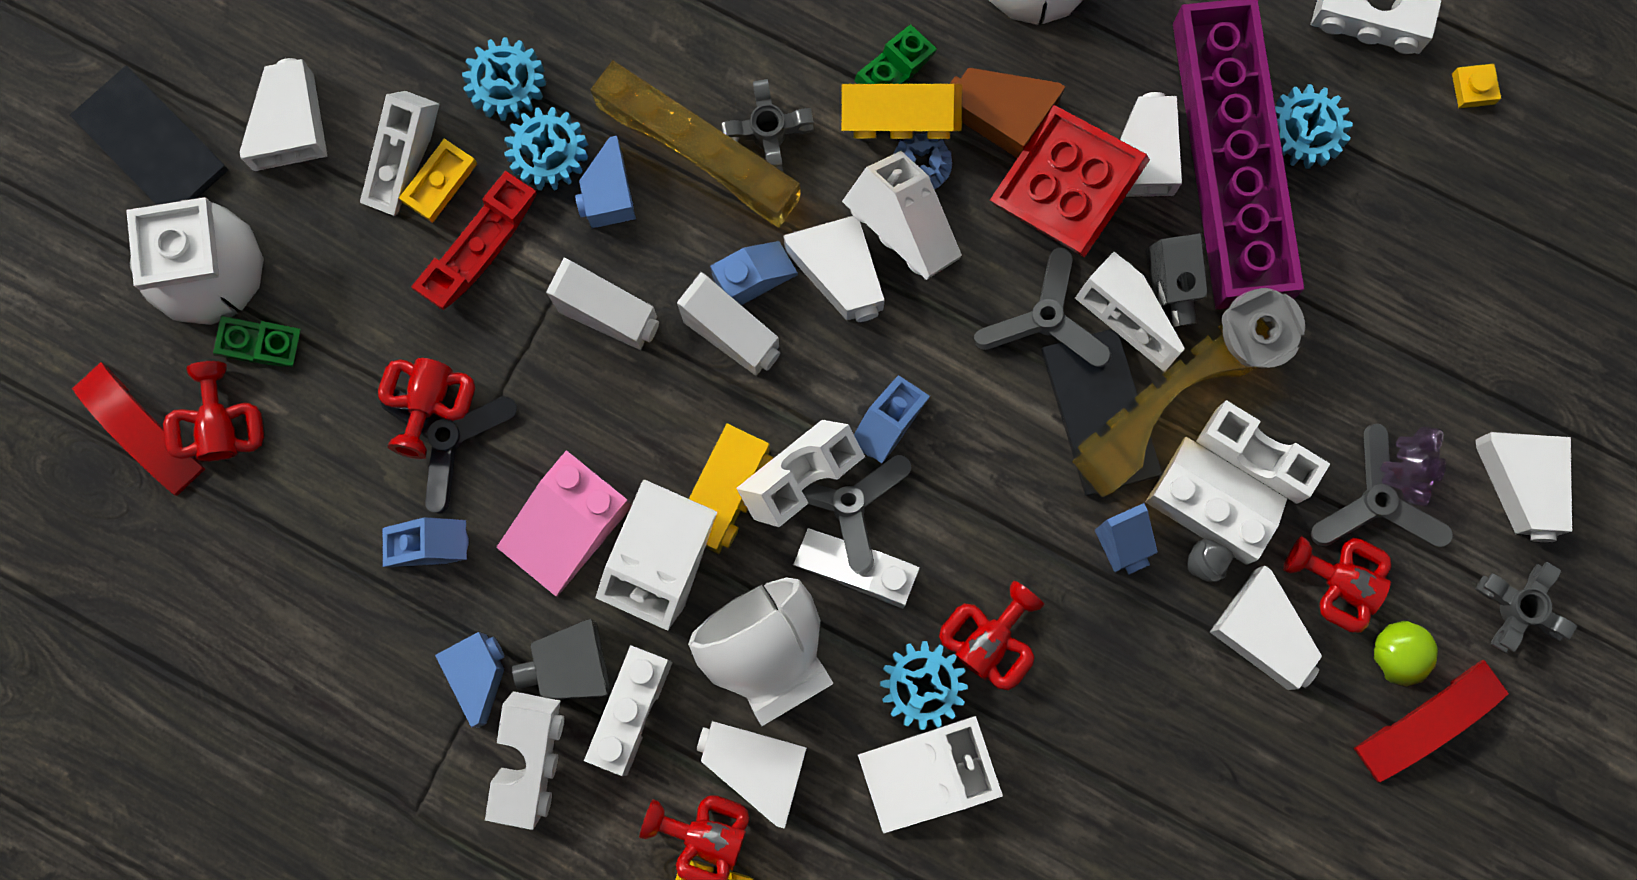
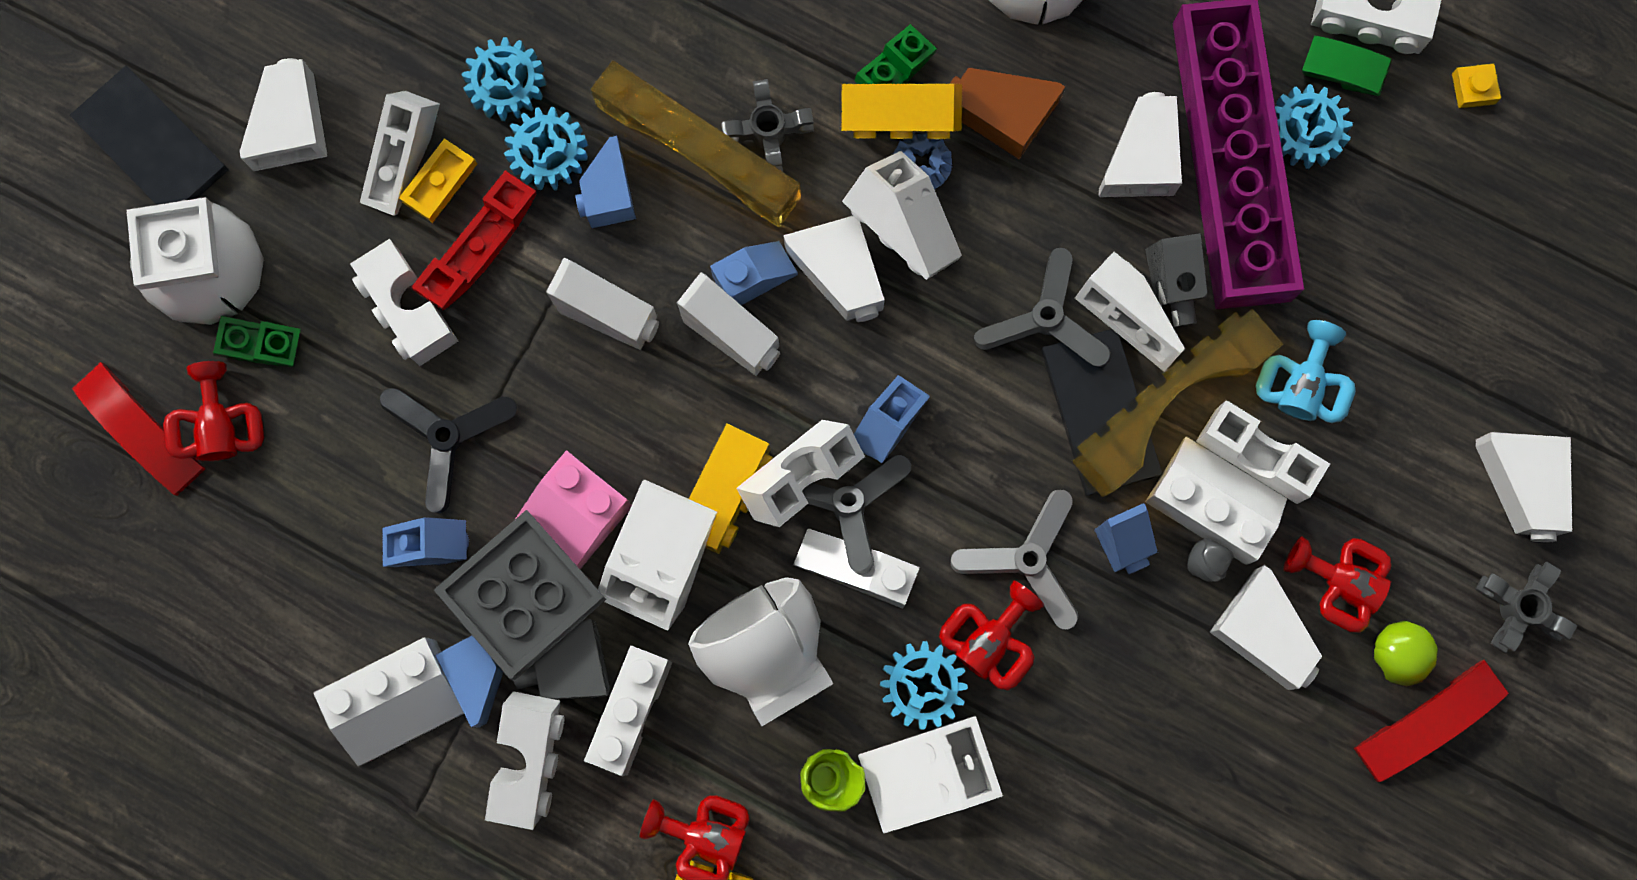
red piece [378,358,475,459] -> none
white slope [697,721,807,828] -> none
red plate [990,105,1150,258] -> none
light grey plate [1221,288,1305,368] -> none
dark grey piece [1311,424,1453,547] -> none
clear purple plate [1380,426,1446,507] -> none
none -> white slope [314,637,464,766]
none -> white arch [350,239,458,366]
none -> dark grey plate [434,510,607,682]
none -> lime hair [800,749,865,812]
none -> light grey piece [951,490,1078,629]
none -> medium azure piece [1256,320,1356,423]
none -> green slope [1302,36,1392,96]

